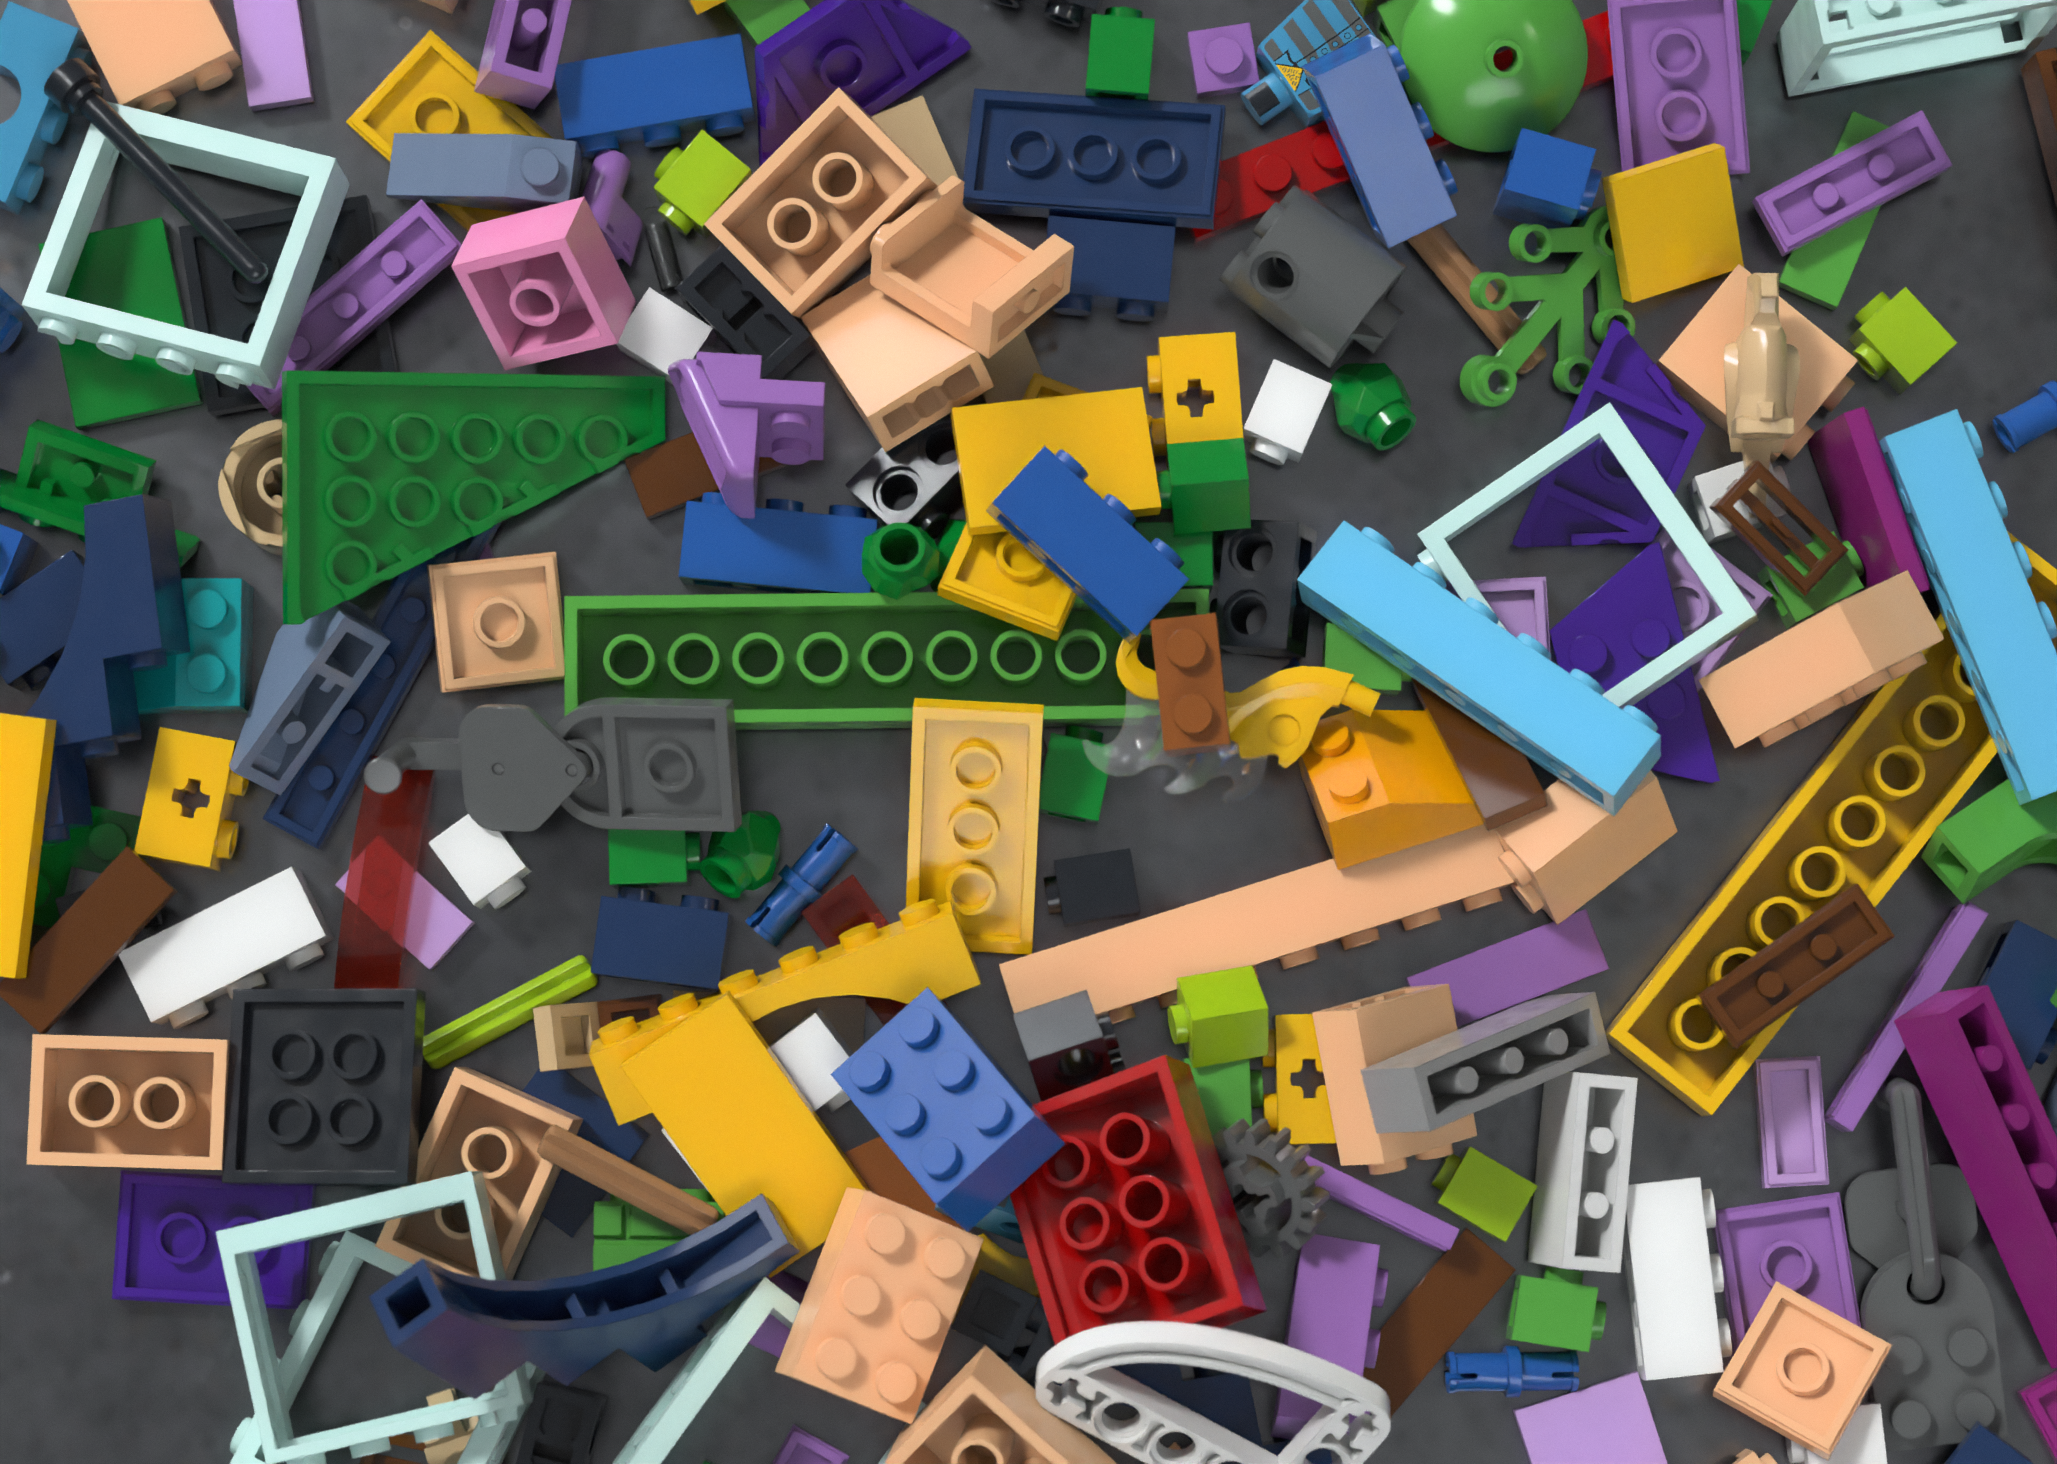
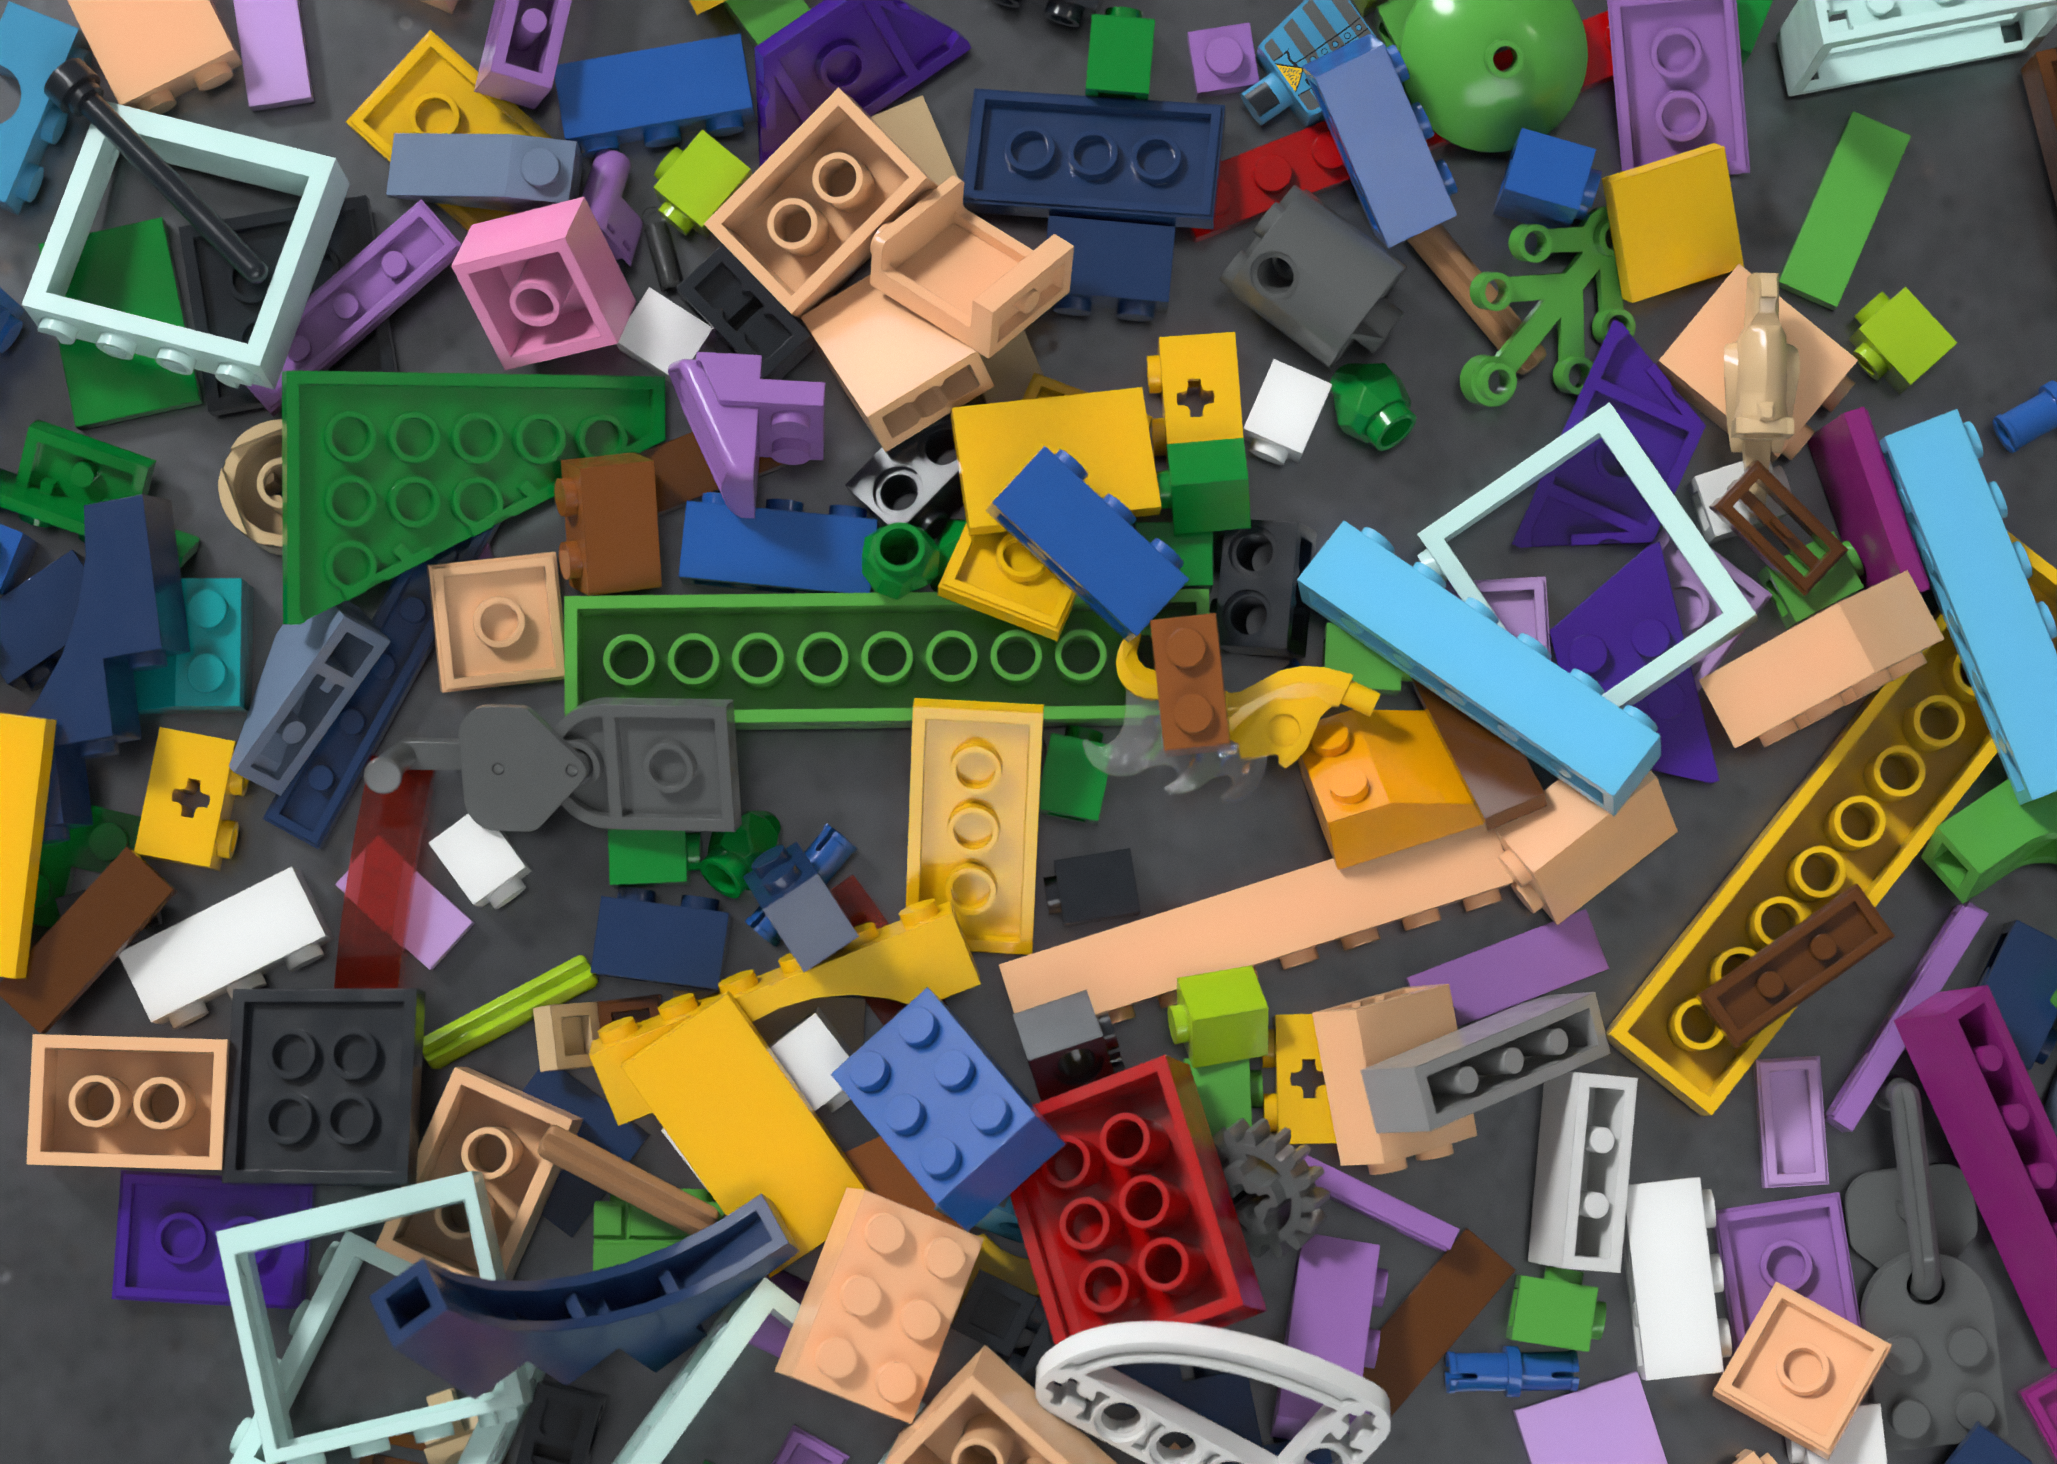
lime brick [1431,1146,1538,1242] -> none
medium lavender tile [1752,110,1952,257] -> none
none -> dark orange brick [554,452,662,596]
none -> brick [743,841,859,973]

